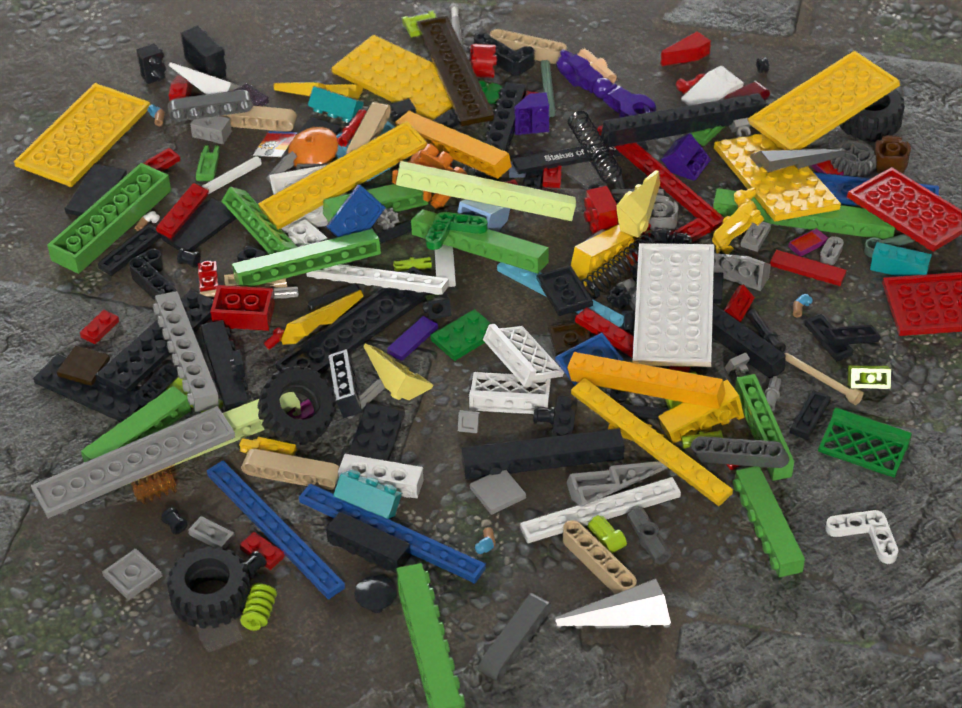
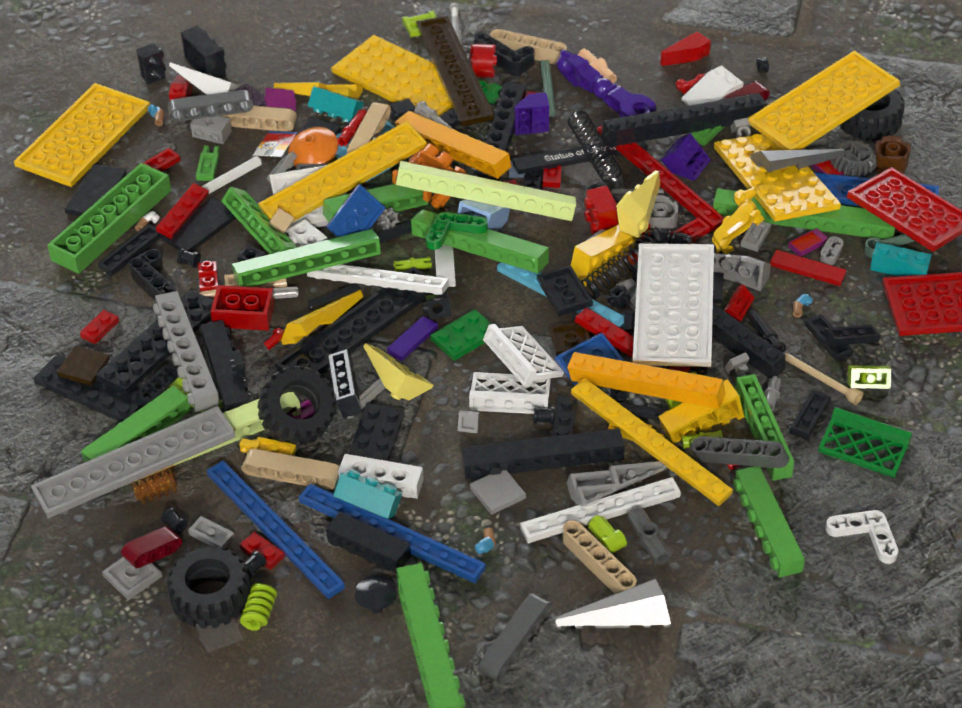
none -> dark red beam [121,527,182,569]
none -> magenta piece [264,88,297,112]
none -> tan tile [269,208,294,234]
none -> light grey pin [414,101,453,129]

